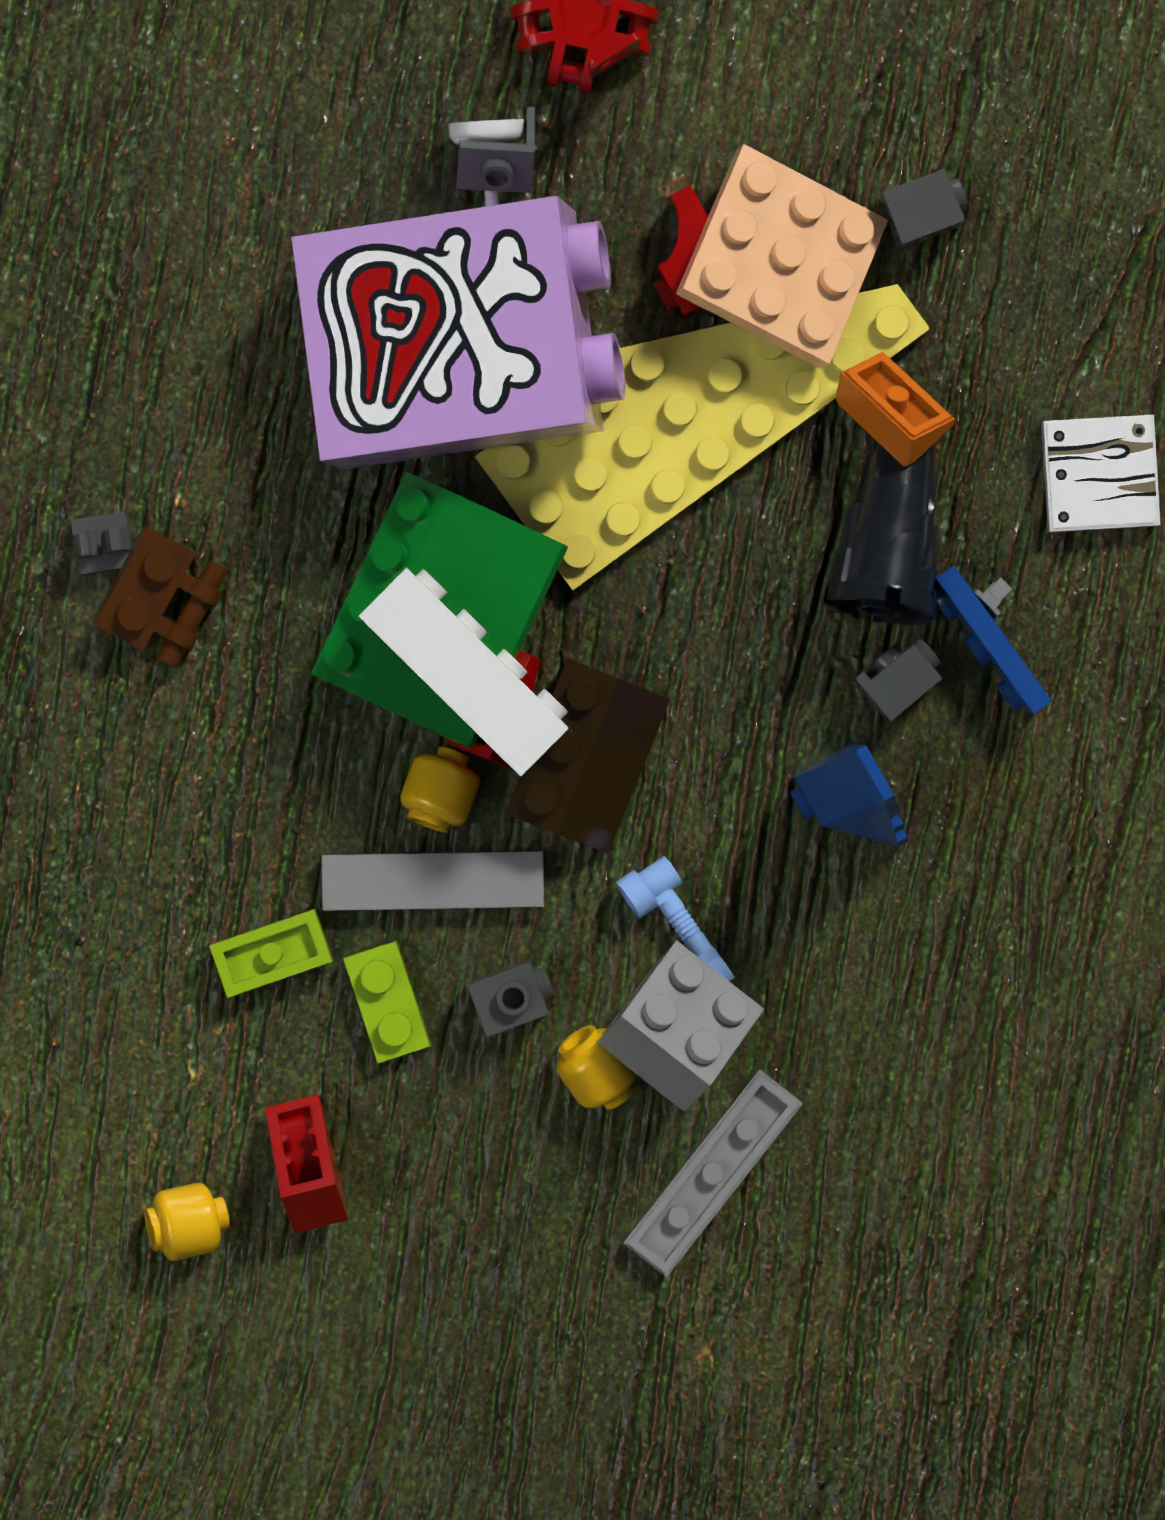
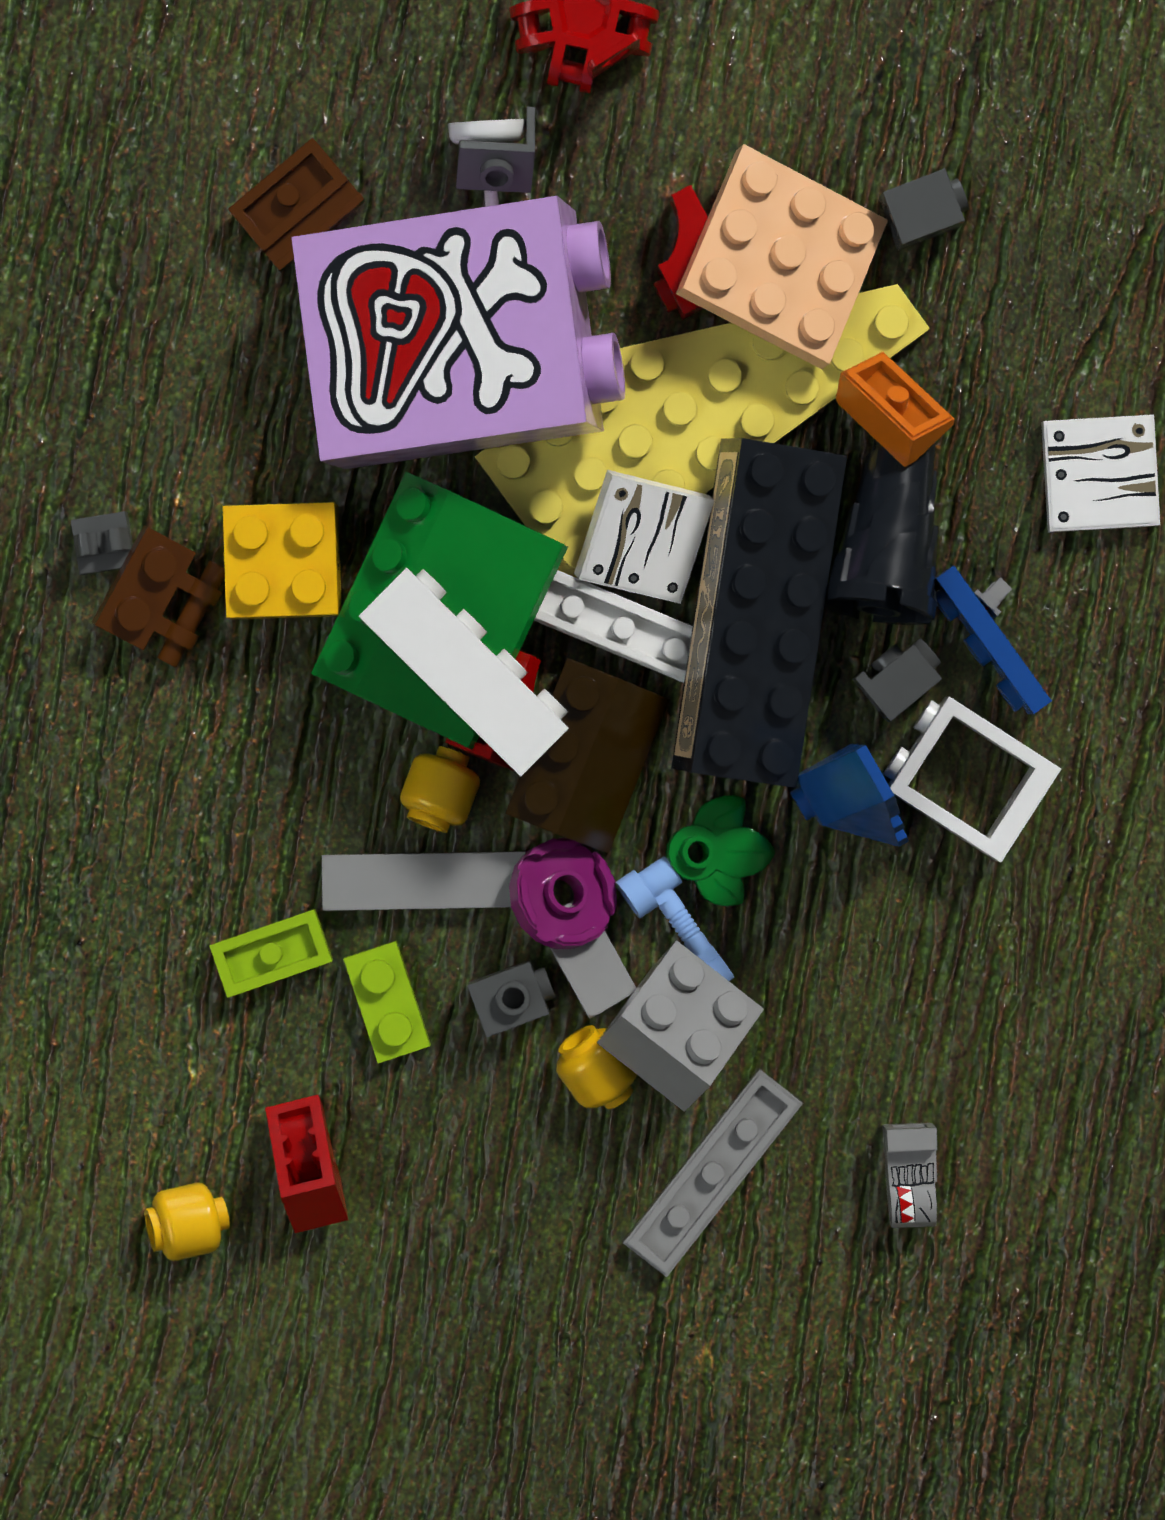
none -> yellow brick [223,502,342,620]
none -> reddish brown plate [228,137,366,273]
none -> magenta tile [509,838,617,949]
none -> white tile [534,570,693,683]
none -> light grey slope [550,900,636,1019]
none -> white tile [574,470,715,604]
none -> green plate [666,795,775,906]
none -> black brick [671,438,847,788]
none -> light grey leg [882,1123,937,1228]
none -> white window [883,696,1061,862]

